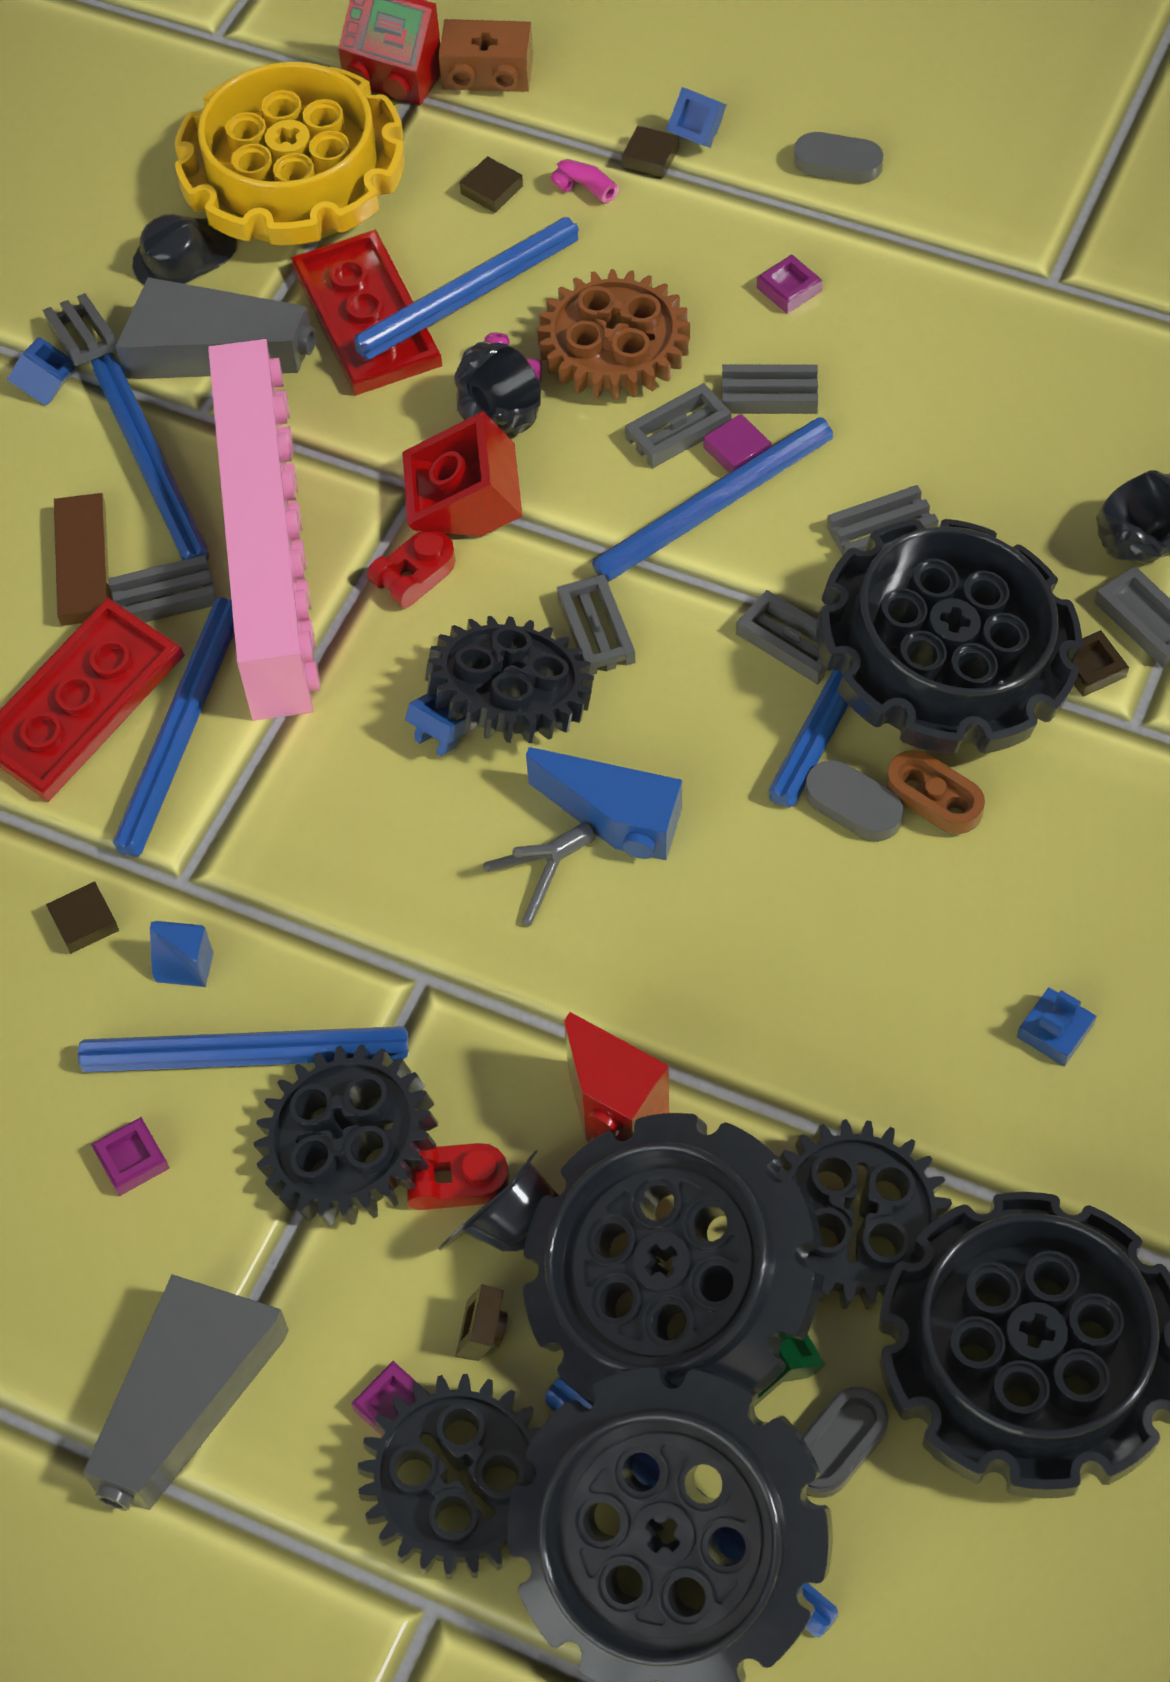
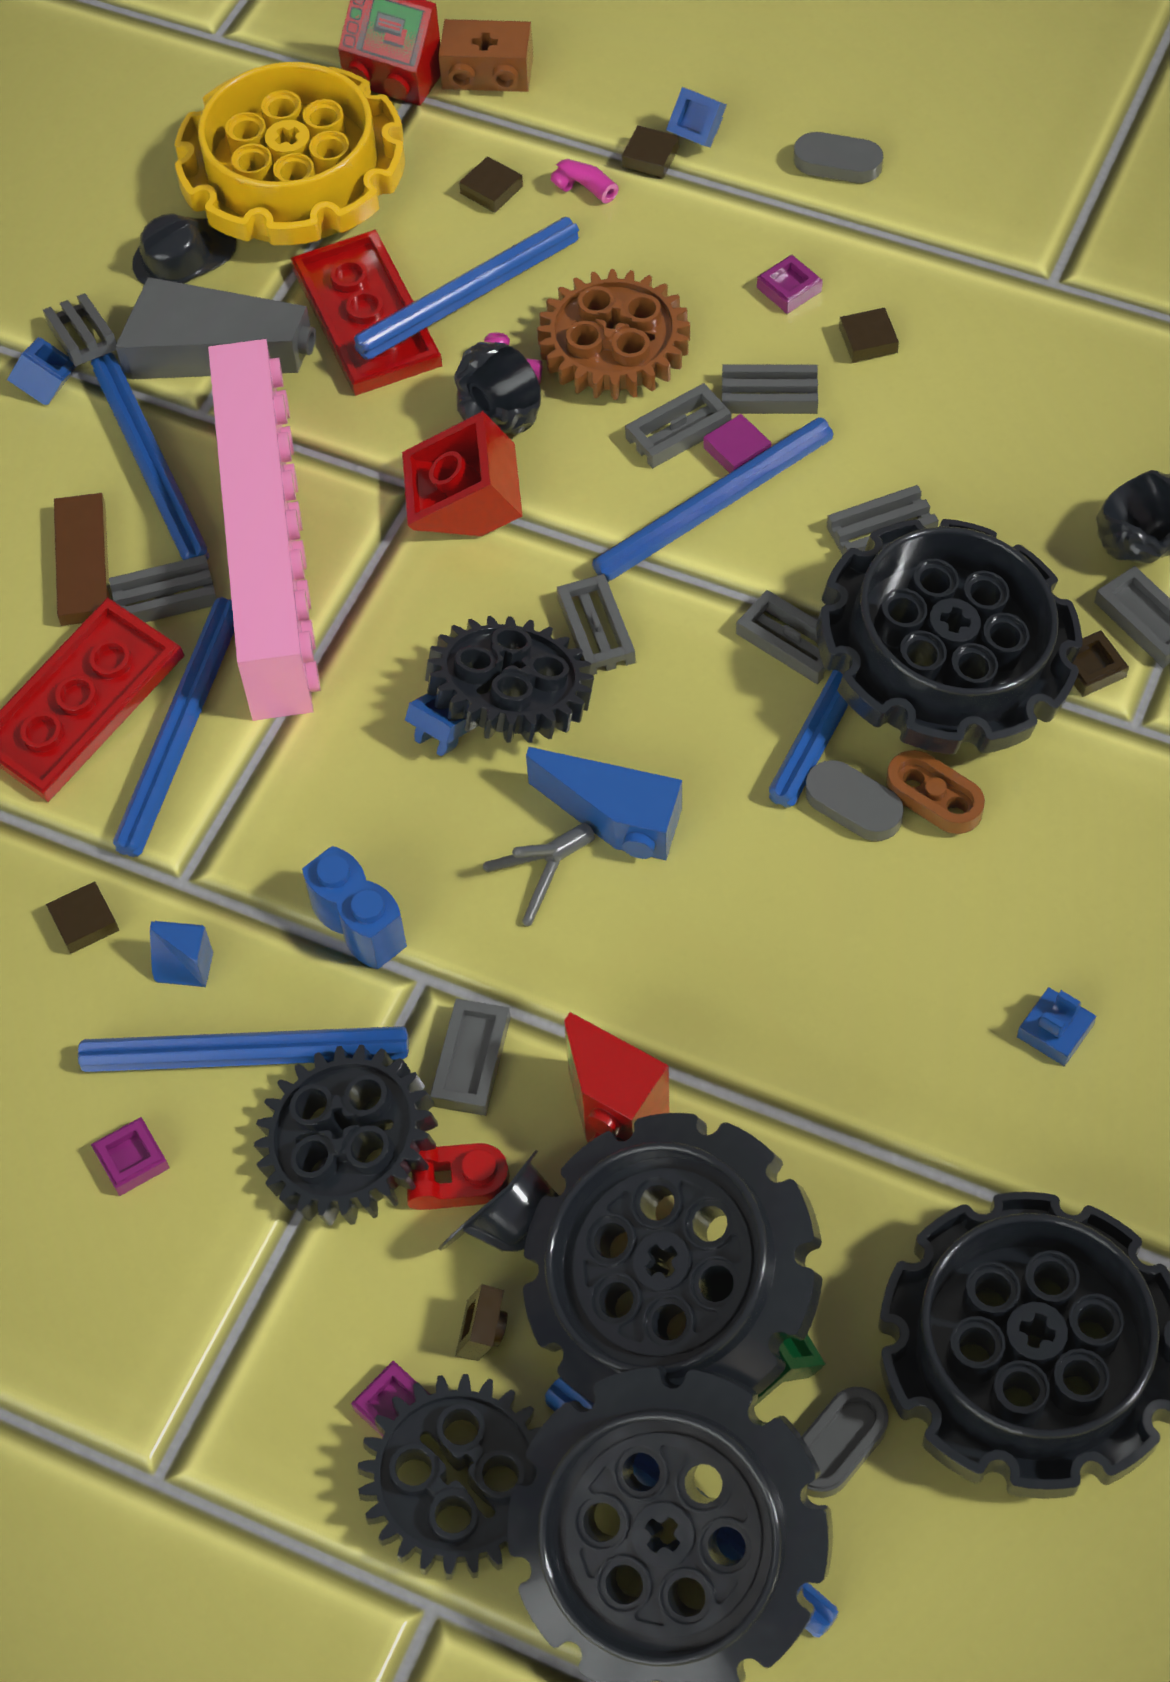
dark grey slope [83,1274,289,1511] -> none
red plate [366,531,456,608] -> none
black gear [777,1119,952,1310] -> none
none -> blue brick [302,846,407,969]
none -> dark grey tile [430,998,511,1116]
none -> dark brown tile [839,307,899,362]

